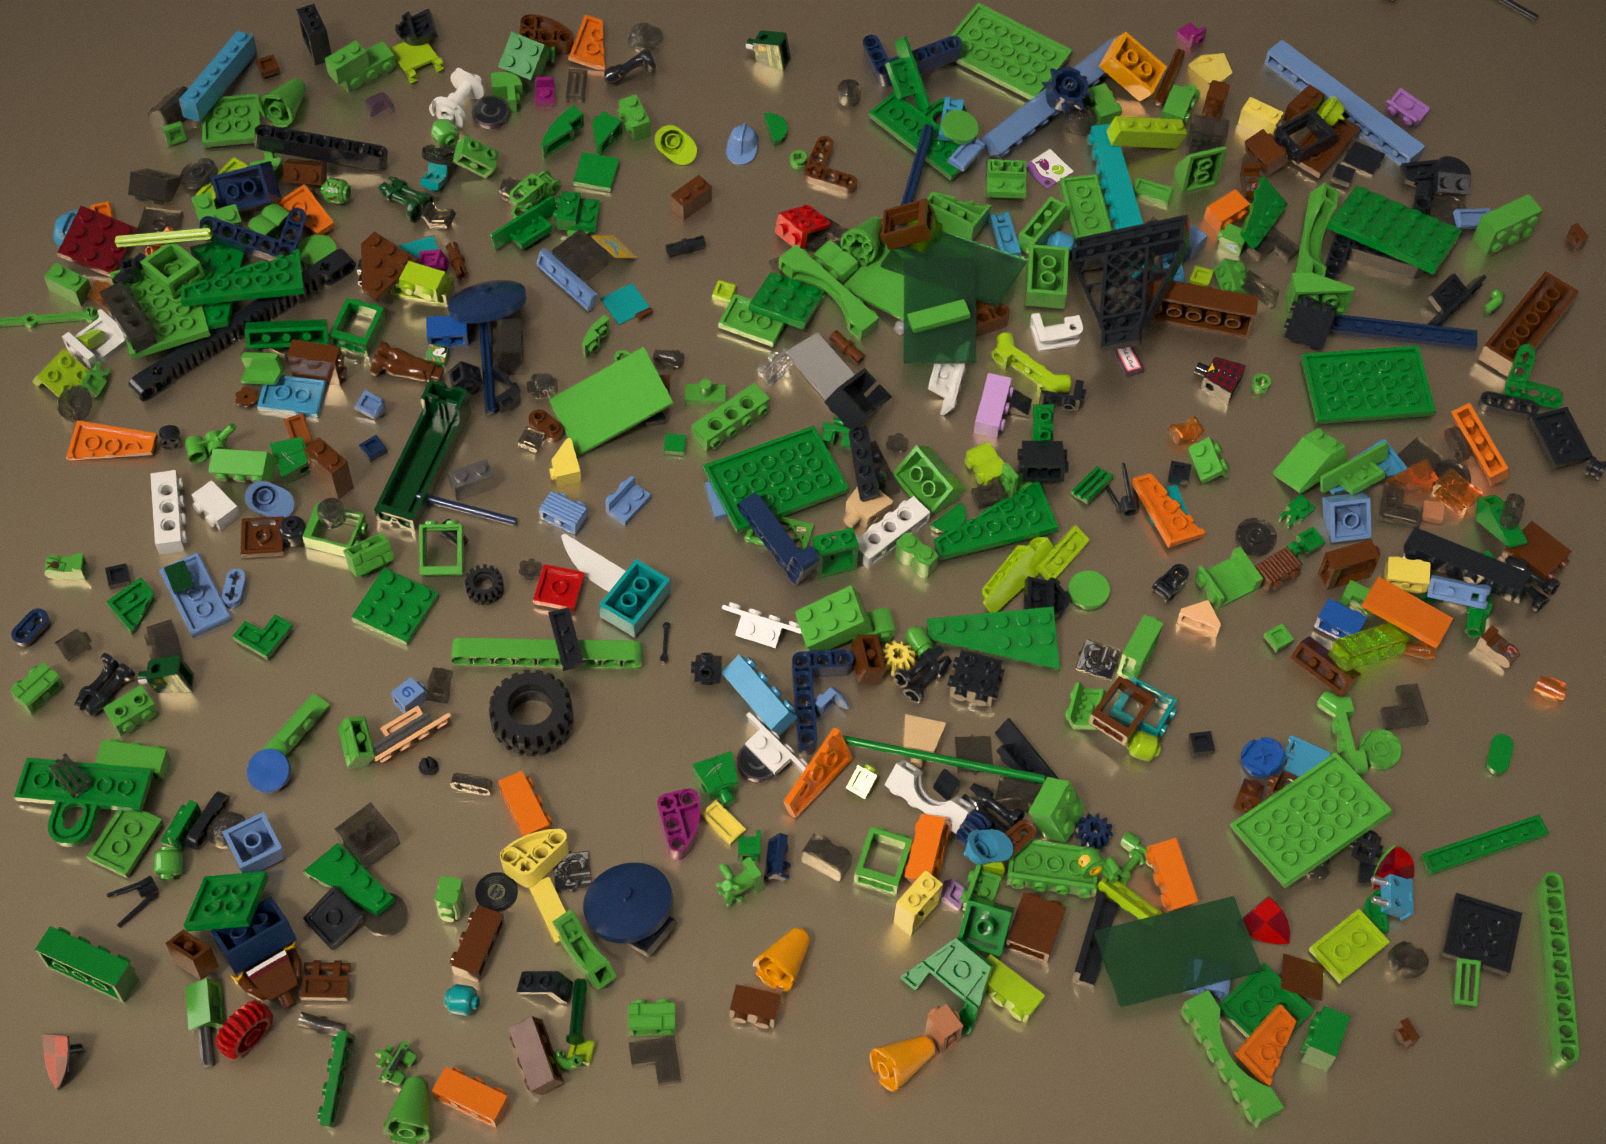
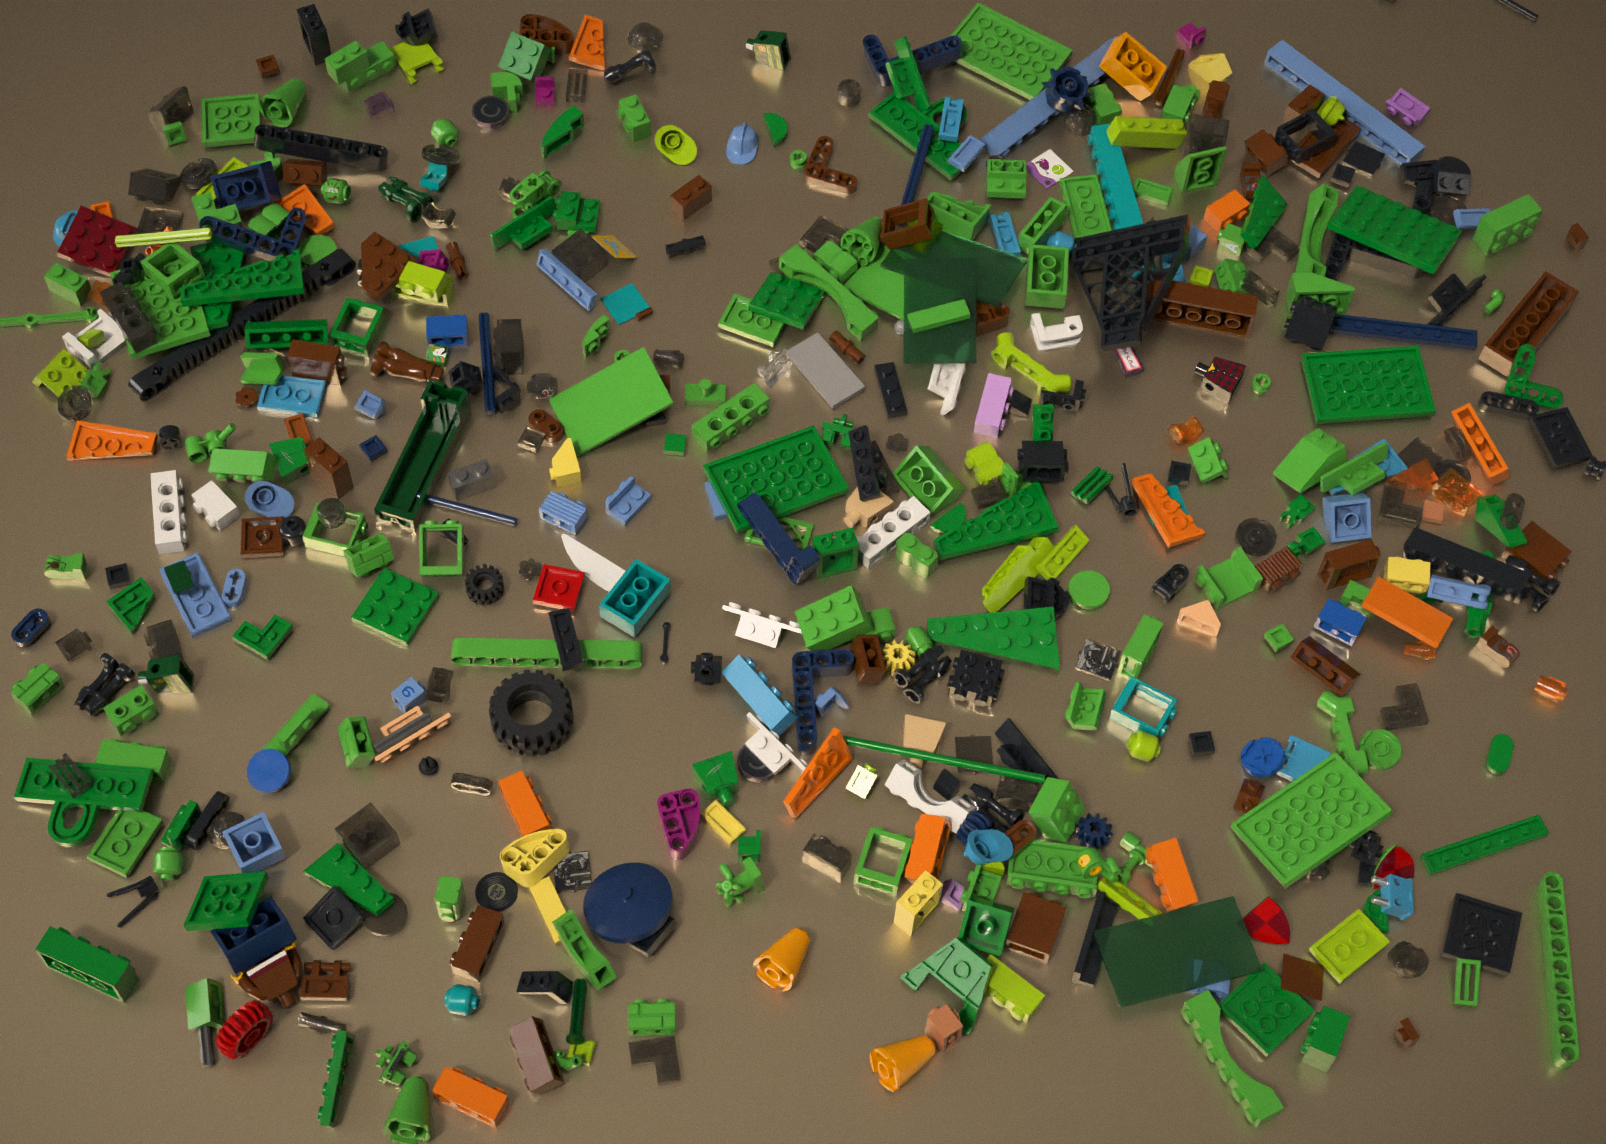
shield [43,1034,83,1090] -> none
reddish brown brick [165,929,219,980] -> none
dark azure brick [179,31,257,122] -> none
white piece [429,68,485,128] -> none
dark blue dish [447,280,527,323] -> none
bright green brick [453,135,499,179] -> none
green tile [573,152,620,192] -> none
green slope [592,111,622,155] -> none
lime tile [712,280,737,304] -> none
reddish brown brick [730,984,781,1029] -> none
dark blue plate [764,833,791,881] -> none
red bracket [775,205,831,249] -> none
black piece [824,368,892,432] -> none
bright green tile [941,110,979,145] -> none
reddish brown window [1089,676,1156,746] -> none
orange wing [1234,1004,1297,1087] -> none
light yellow brick [1238,97,1284,136] -> none
reddish brown bracket [1267,769,1298,796] -> none
clear neon green brick [1328,622,1410,672] -> none
none -> black plate [874,362,907,419]

